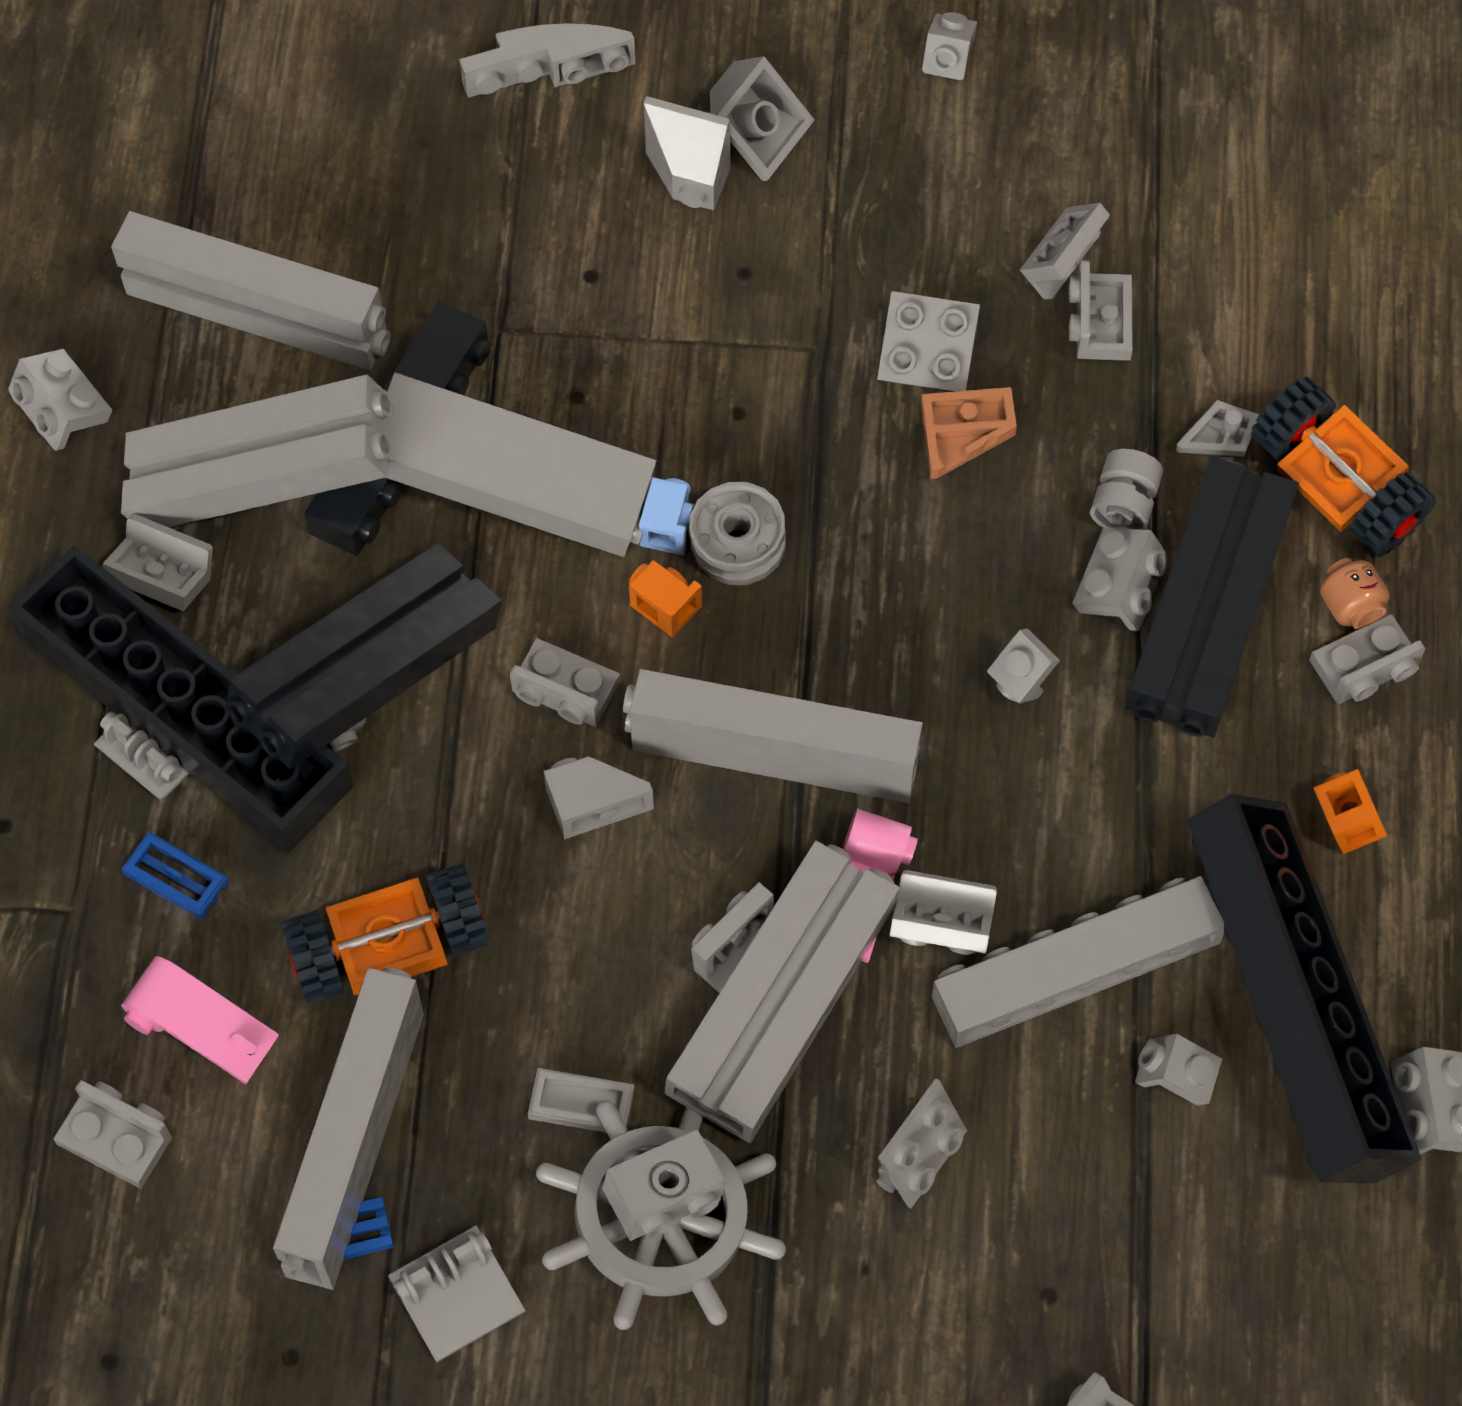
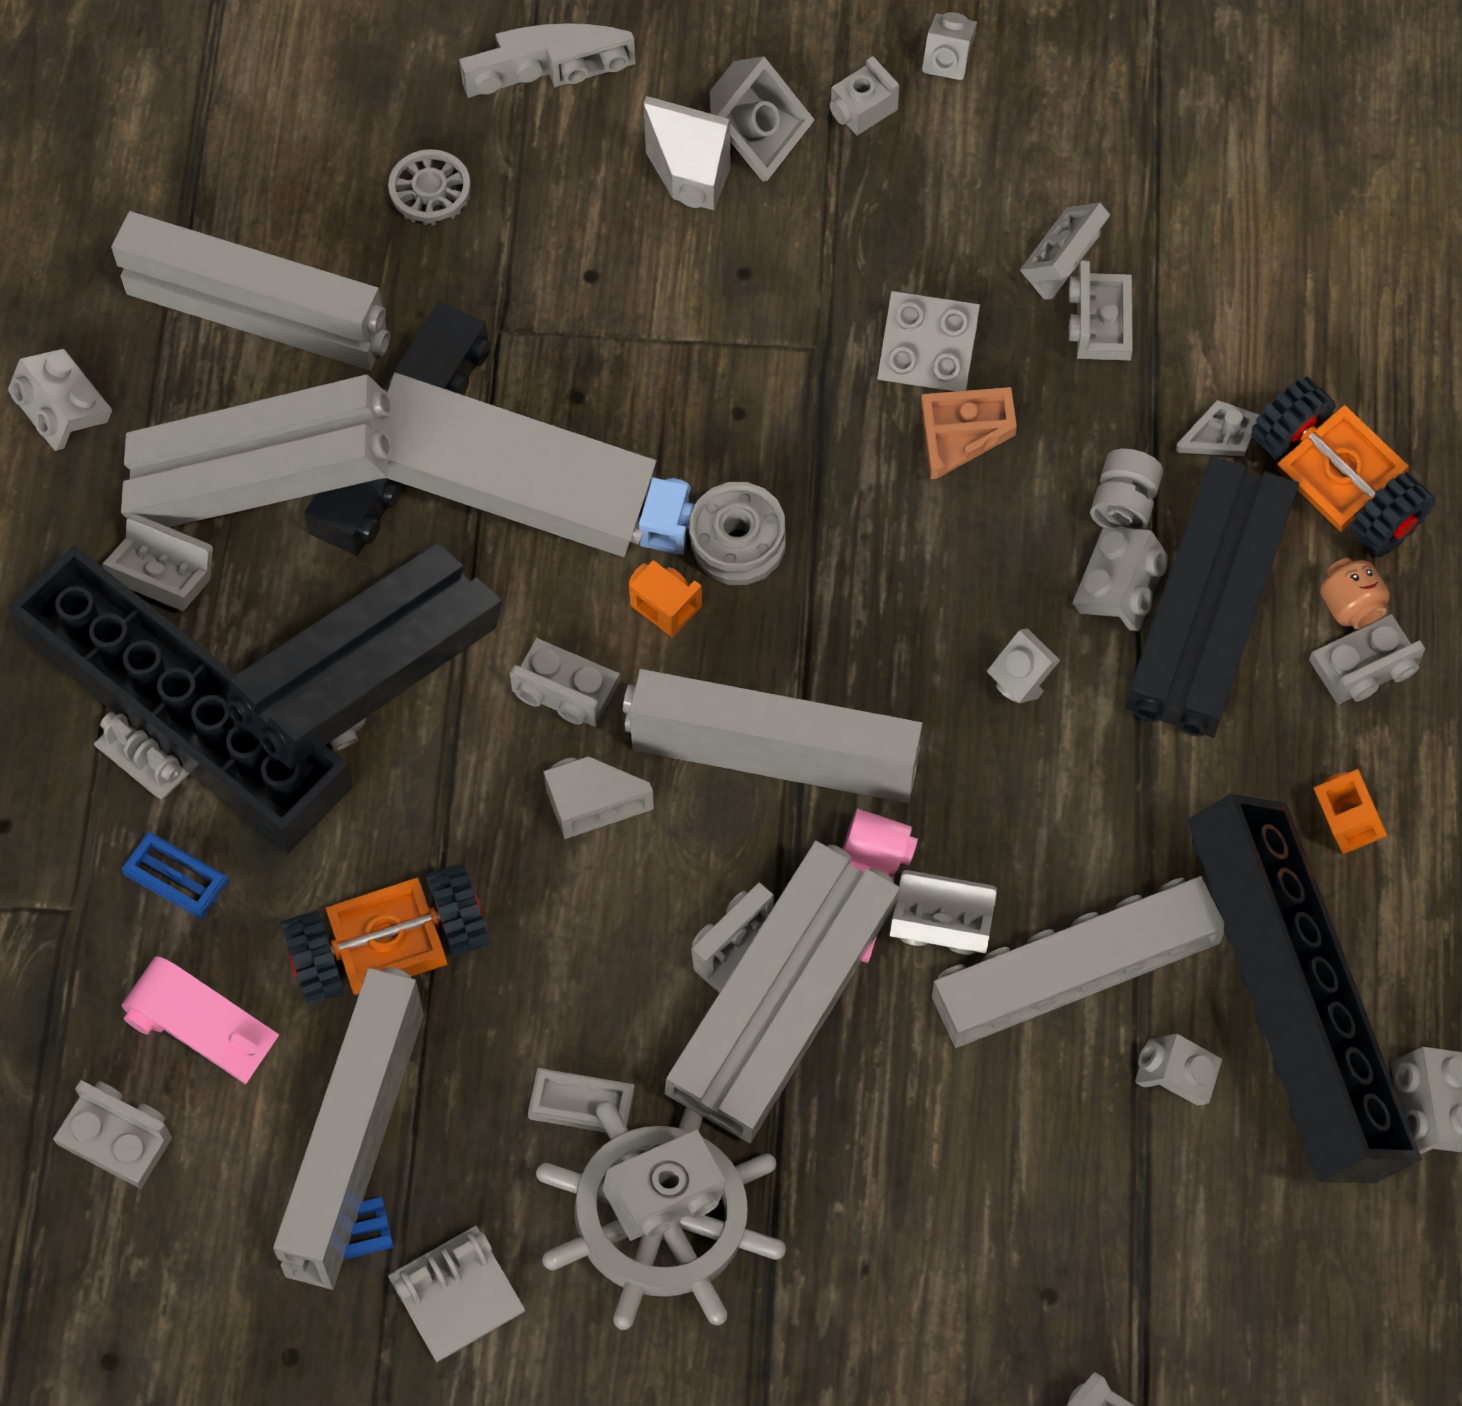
light grey hinge [877,1079,967,1208] -> none
none -> light grey wheel [388,149,471,226]
none -> light grey brick [830,56,899,135]

